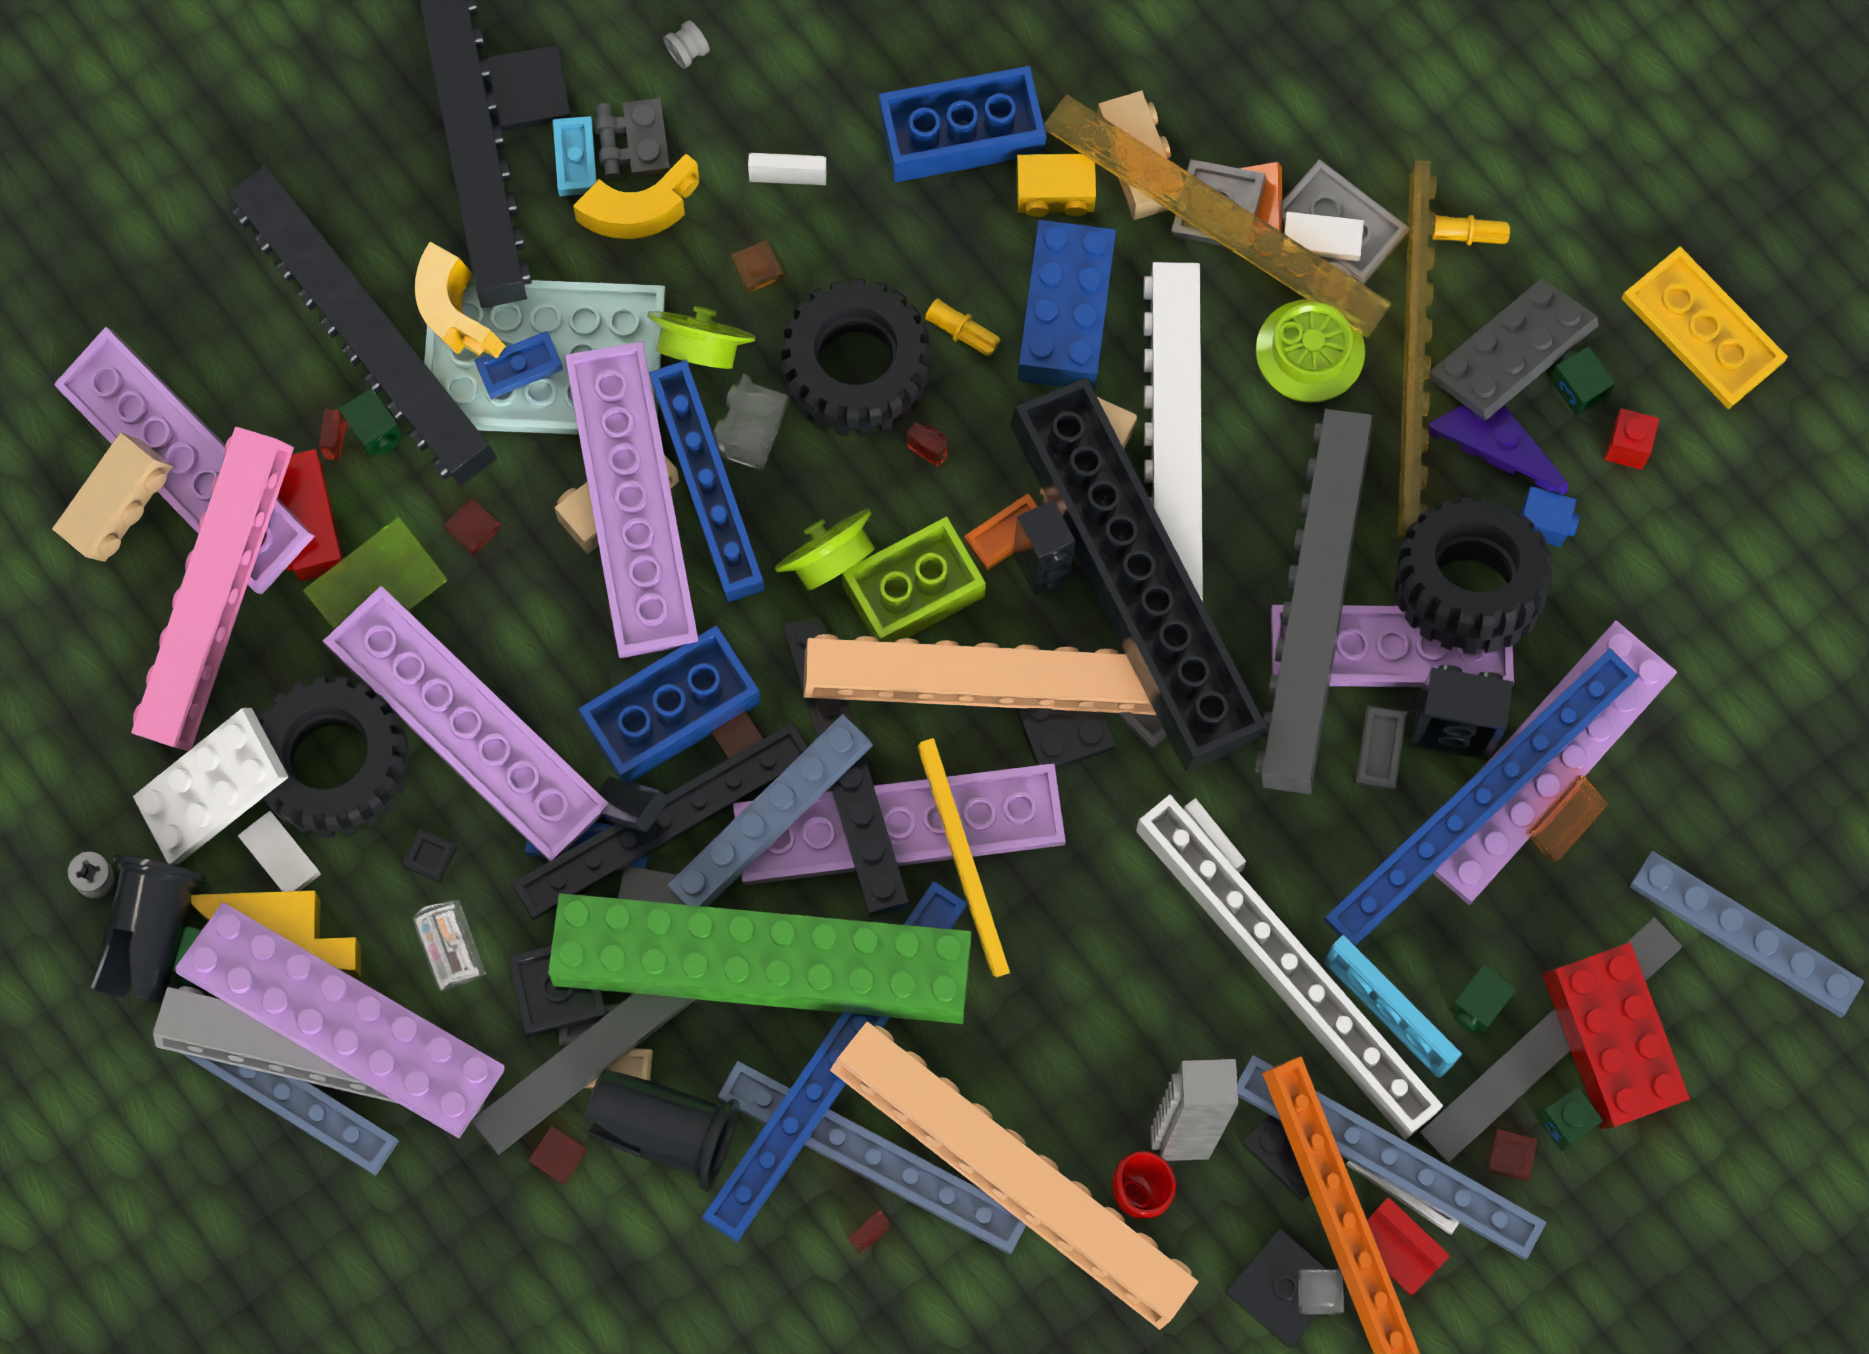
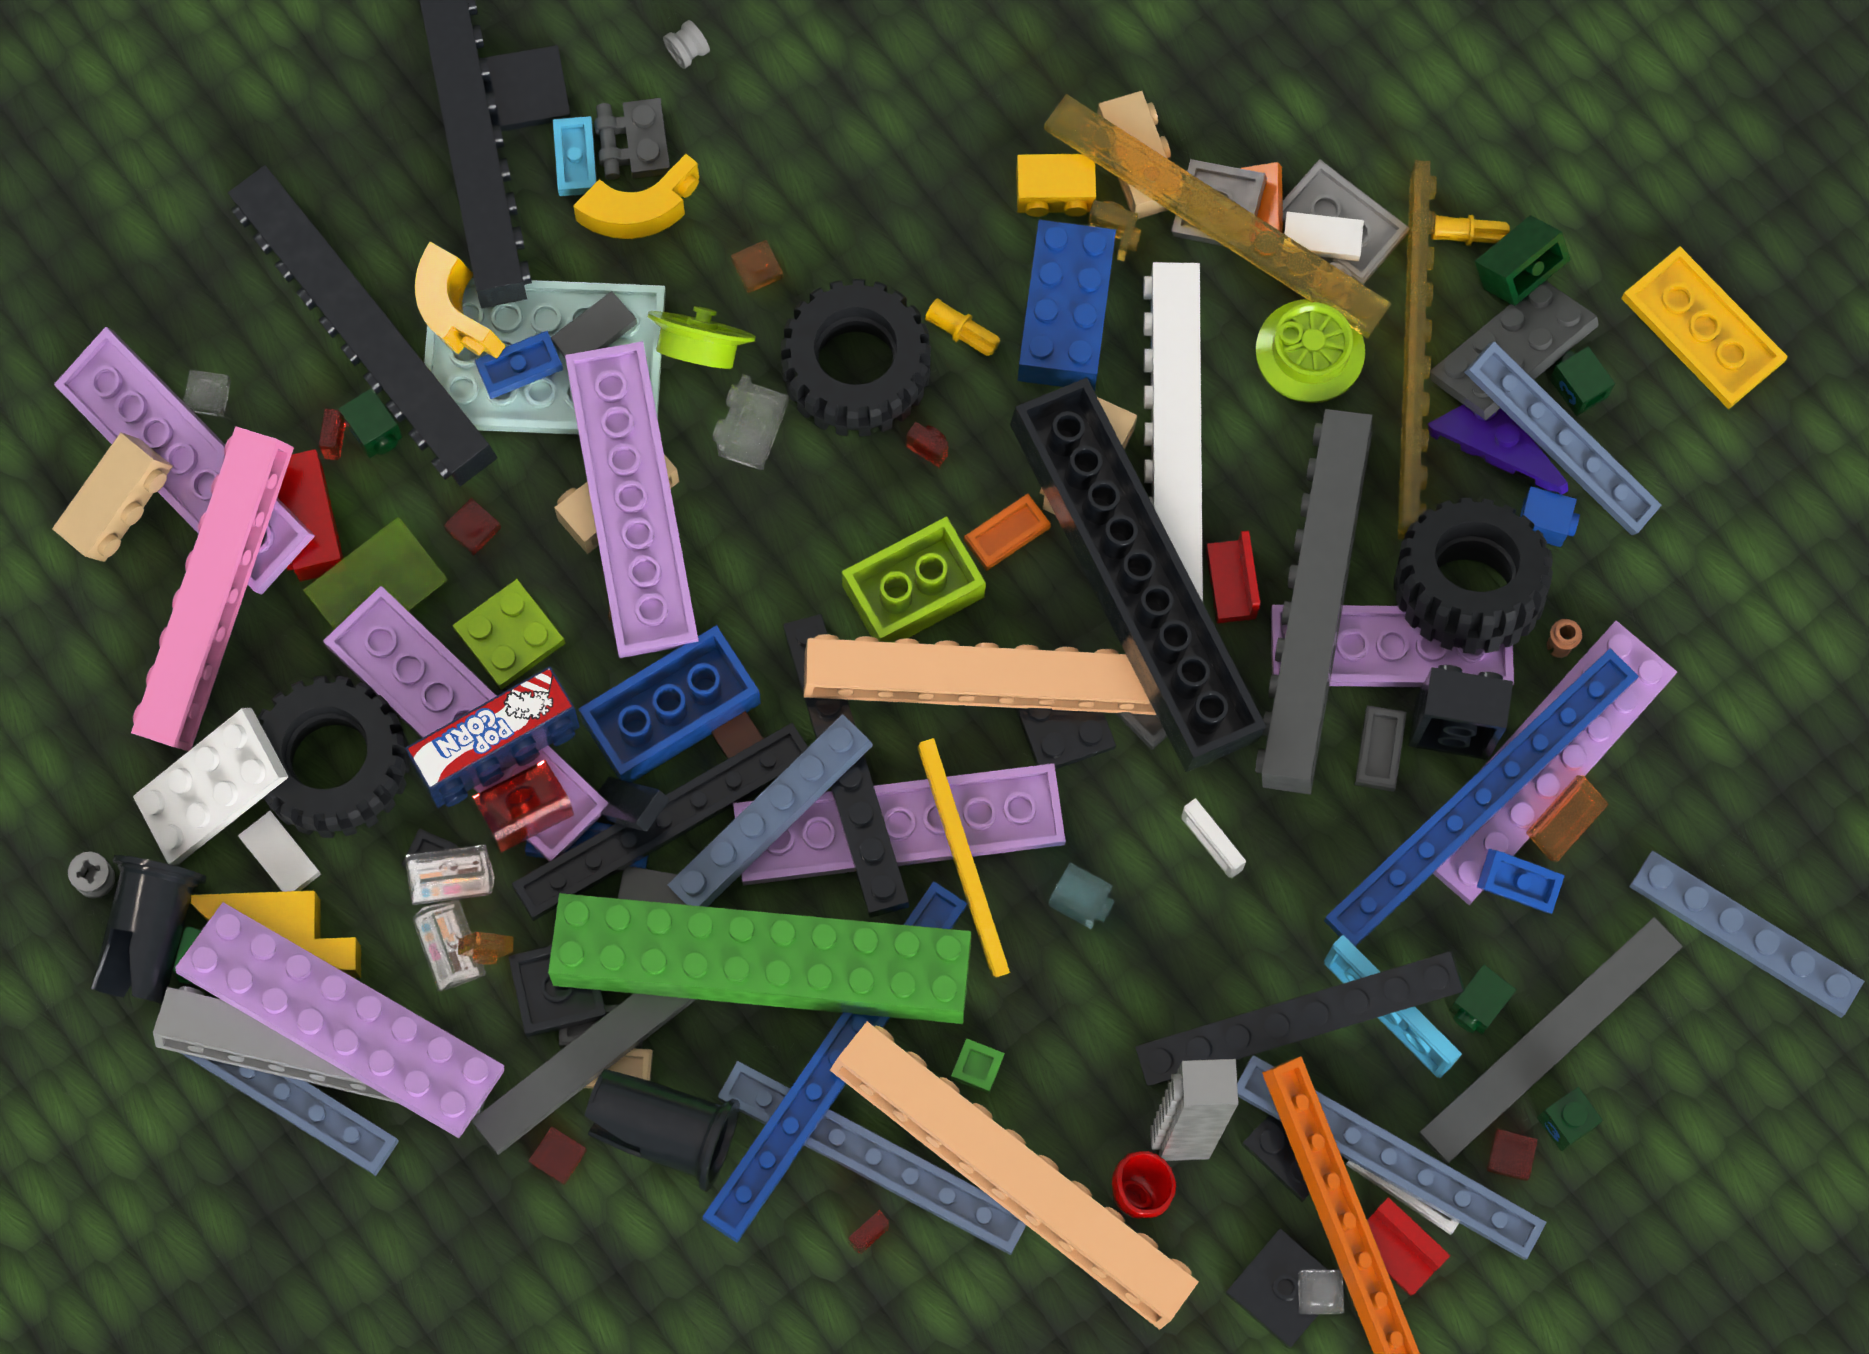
blue brick [649,360,765,603] -> none
white tile [748,153,827,185] -> none
lime wheel [775,509,875,591] -> none
blue brick [879,66,1046,183] -> none
black brick [1013,500,1075,595] -> none
white brick [1136,795,1443,1140] -> none
red brick [1542,942,1690,1130] -> none
red brick [1604,408,1659,470] -> none
none -> clear plate [183,370,231,417]
none -> brick [405,666,580,808]
none -> clear slope [405,845,494,905]
none -> lime plate [452,579,566,690]
none -> clear orange plate [458,932,514,964]
none -> clear red slope [472,760,574,852]
none -> dark grey tile [551,291,637,358]
none -> bright green plate [951,1038,1005,1094]
none -> clear light blue brick [1049,863,1115,929]
none -> clear yellow bracket [1088,200,1142,262]
none -> black plate [1135,951,1465,1086]
none -> red panel [1206,530,1260,623]
none -> sand blue plate [1464,342,1662,535]
none -> dark green brick [1474,215,1571,306]
none -> blue plate [1477,849,1565,914]
none -> nougat pin [1547,619,1582,658]

